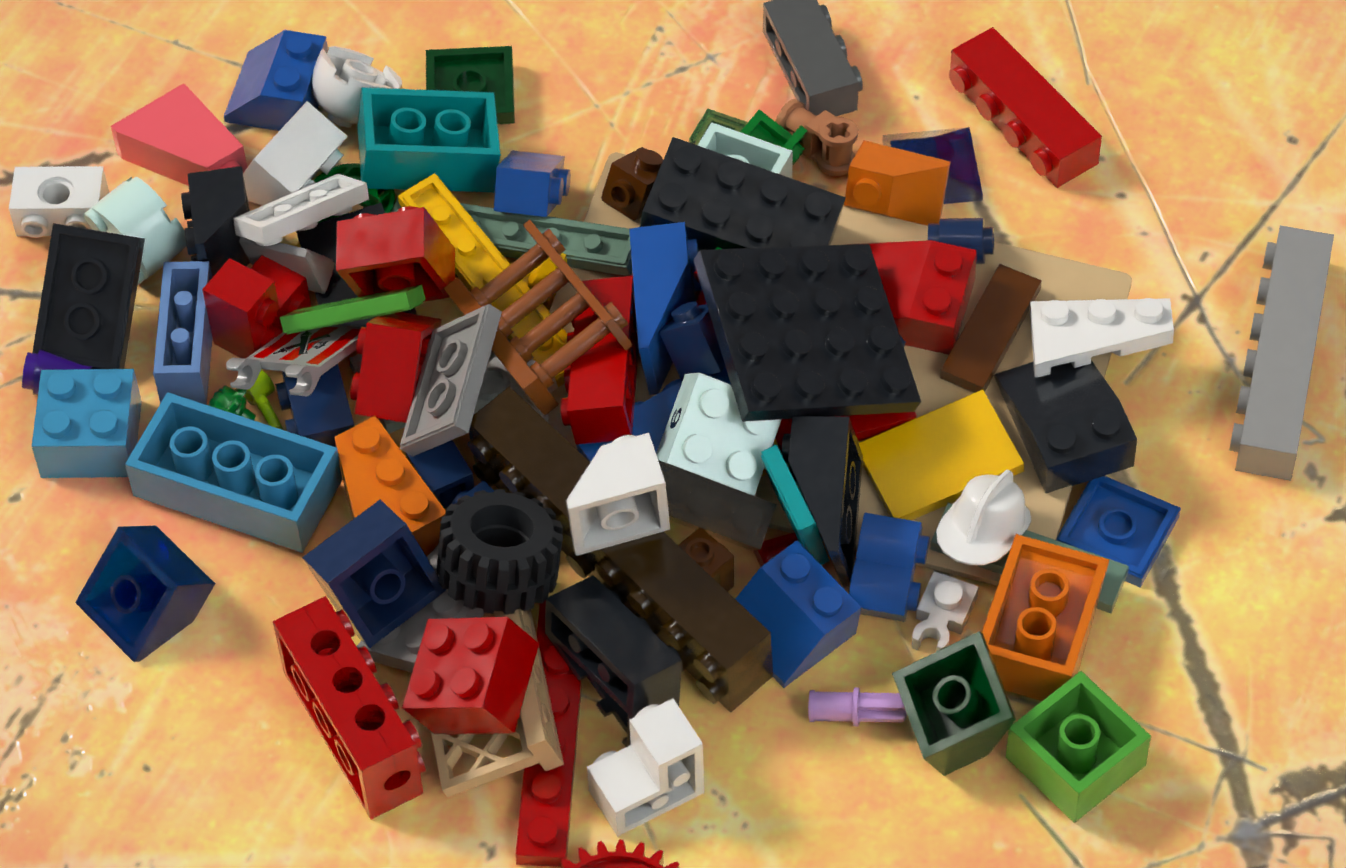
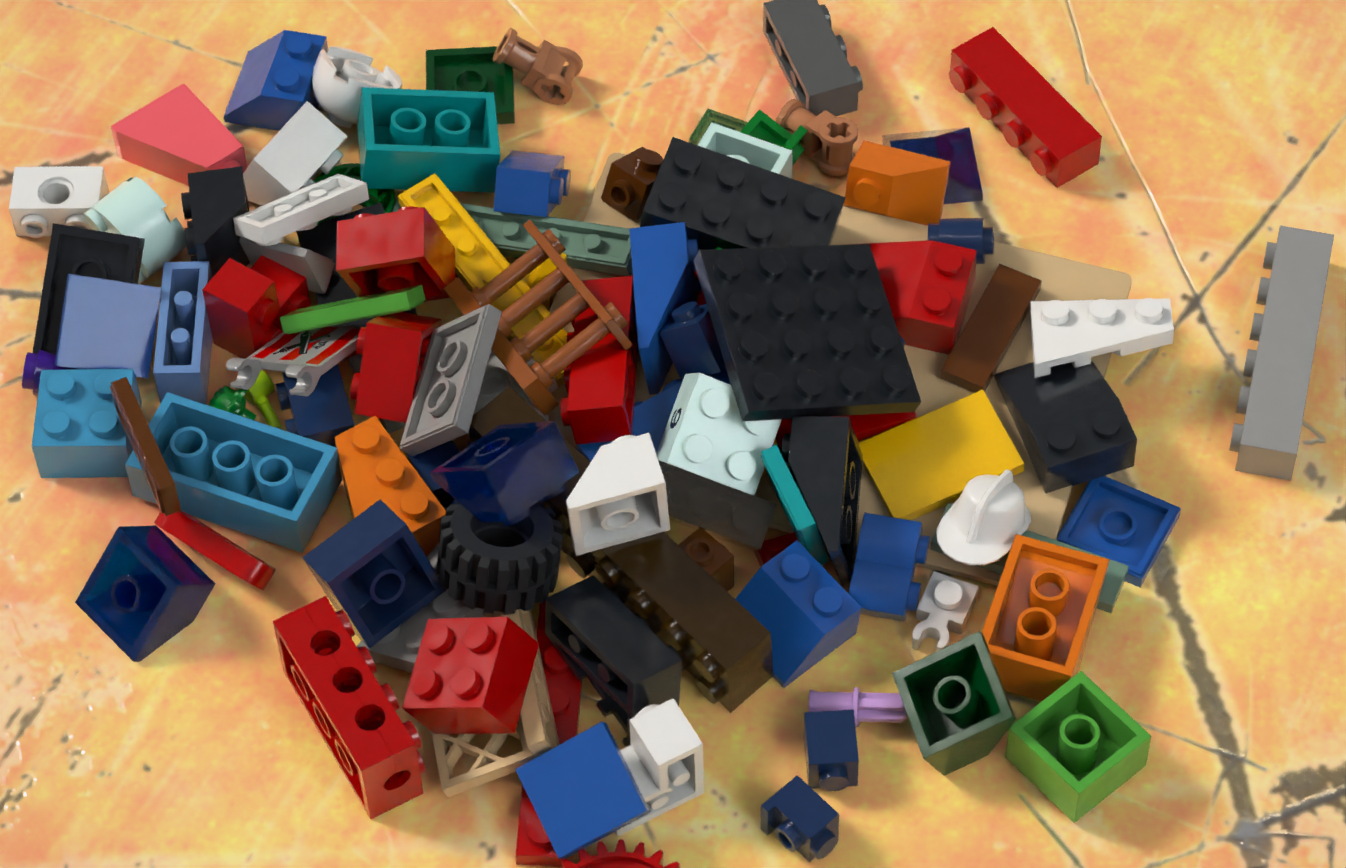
none -> tile [55,274,162,378]
none -> reddish brown tile [110,377,181,516]
none -> red beam [154,510,276,591]
none -> clear blue slope [430,421,579,525]
none -> nougat connector [492,27,583,105]
none -> blue tile [515,721,651,859]
none -> dark blue brick [761,775,839,862]
none -> dark blue brick [804,709,859,791]

